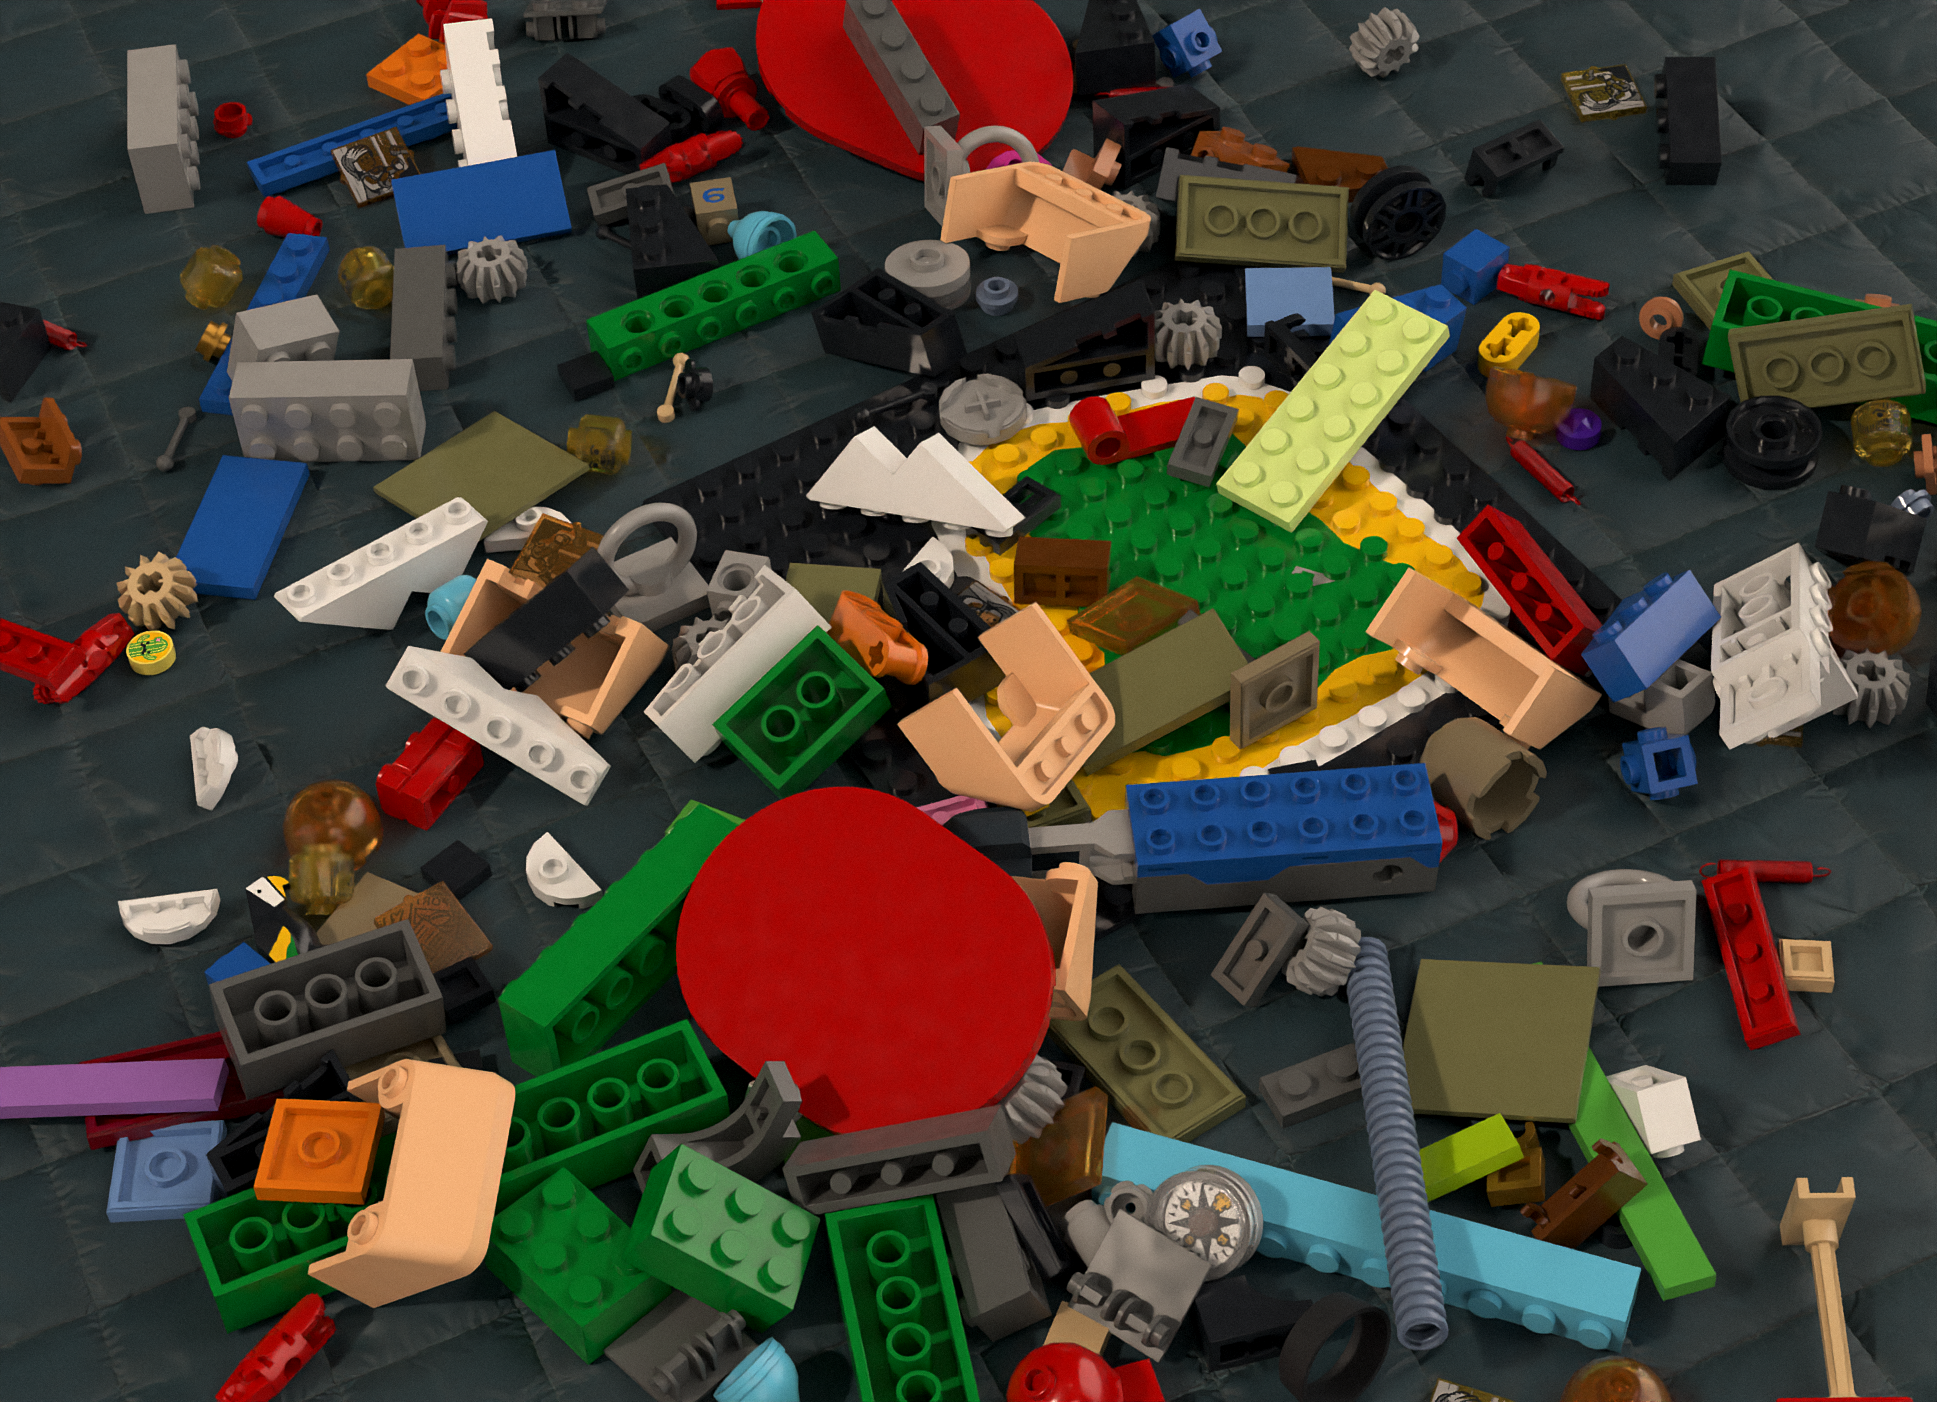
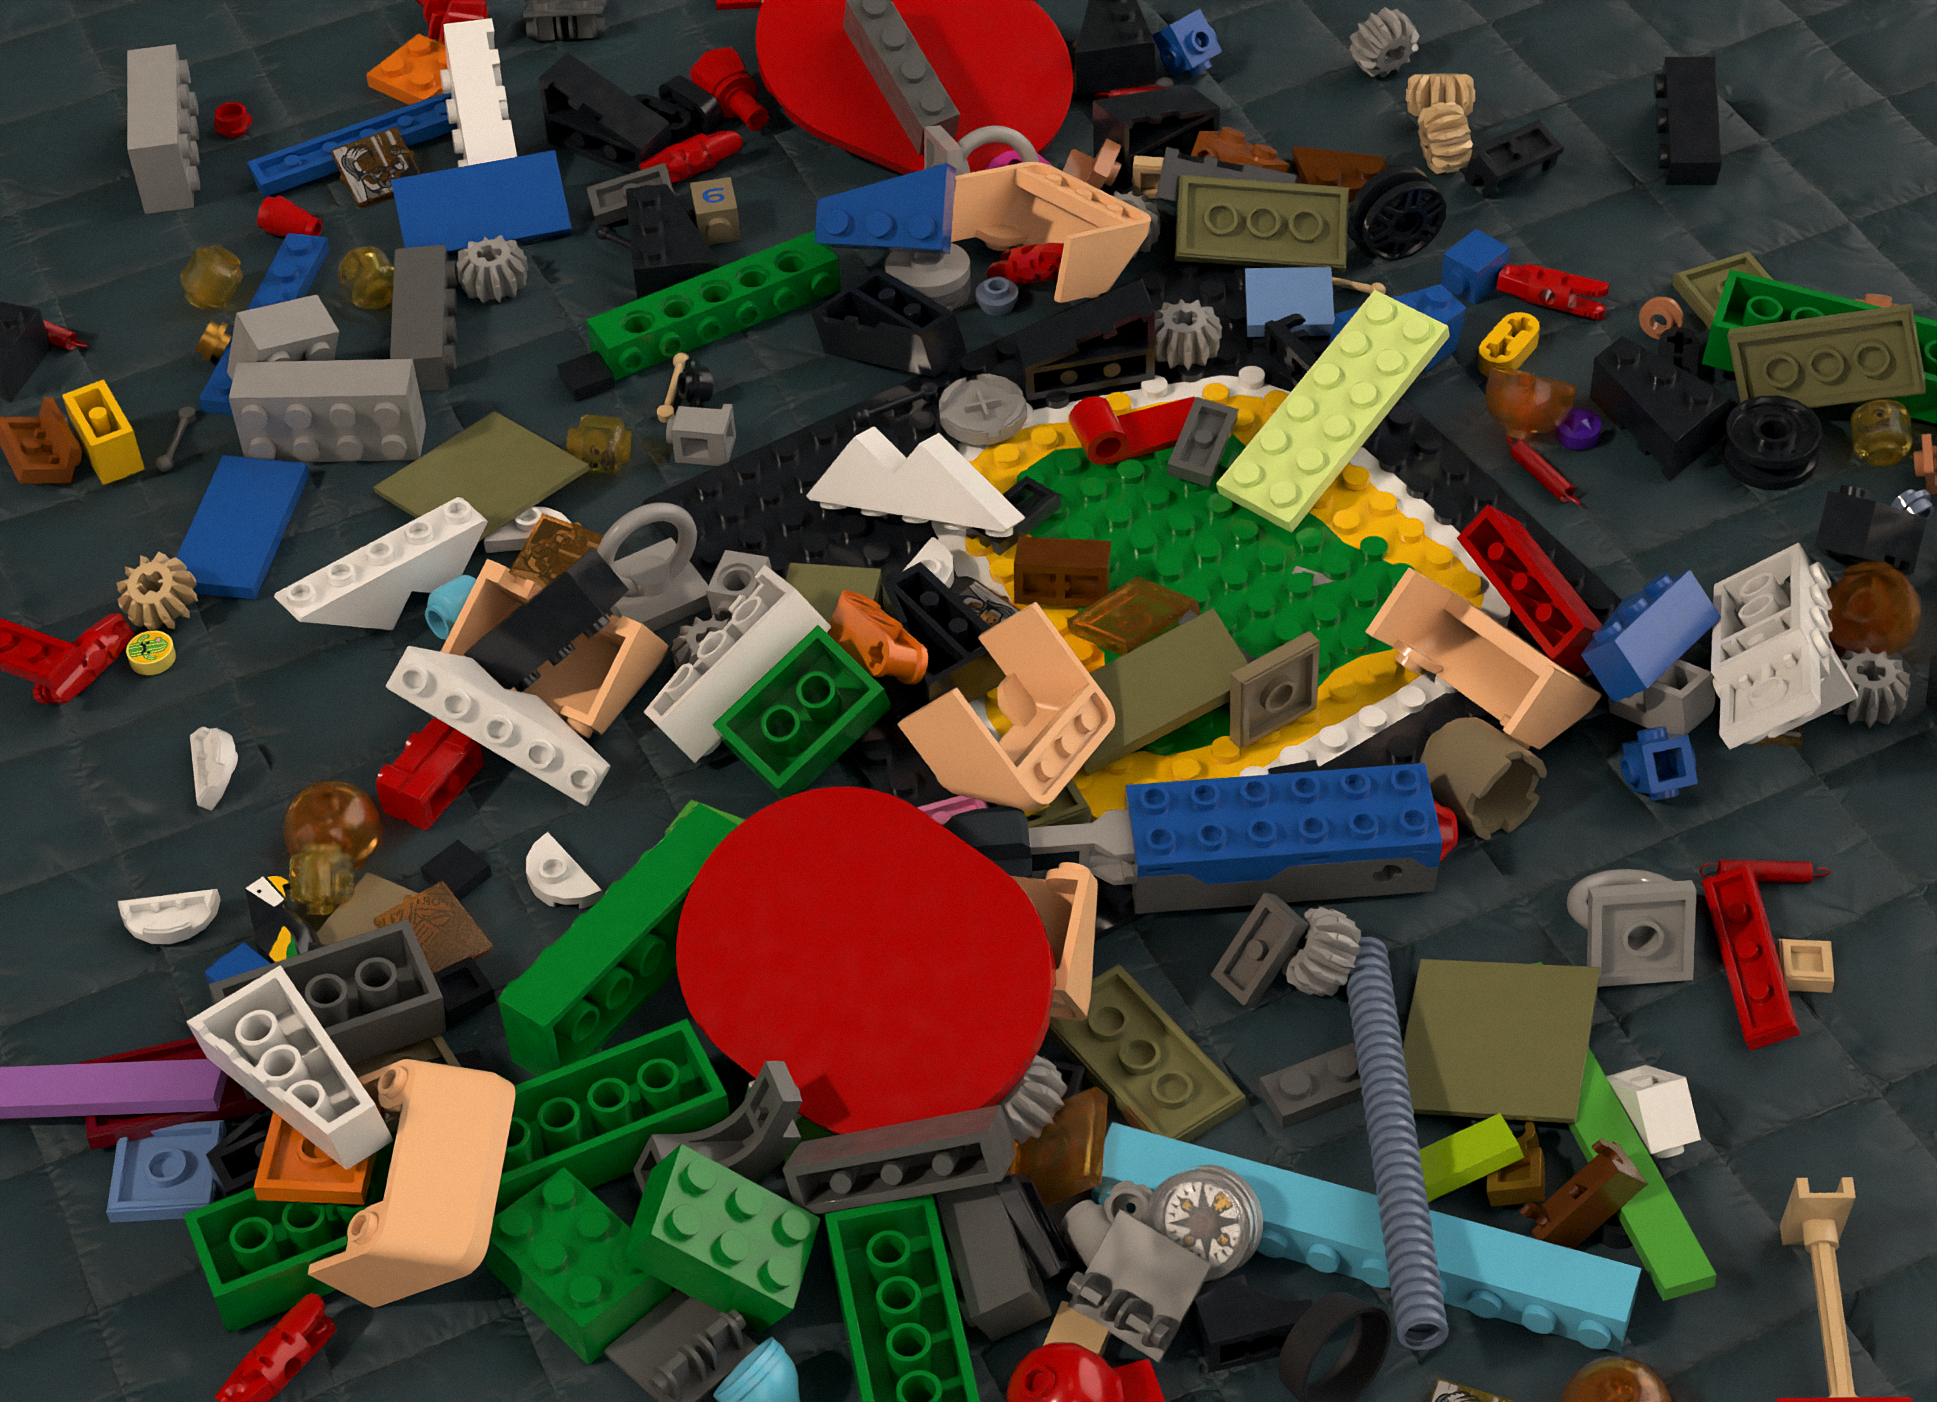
medium azure helmet [727,211,797,260] -> none
piece [1561,64,1647,122] -> none
none -> yellow brick [62,379,145,485]
none -> white wedge [186,965,394,1170]
none -> light grey brick [666,404,736,466]
none -> blue wedge [814,163,956,254]
none -> red hinge [986,243,1064,284]
none -> tan tile [1133,156,1164,199]
none -> tan gear [1406,73,1475,116]
none -> tan gear [1418,102,1473,174]

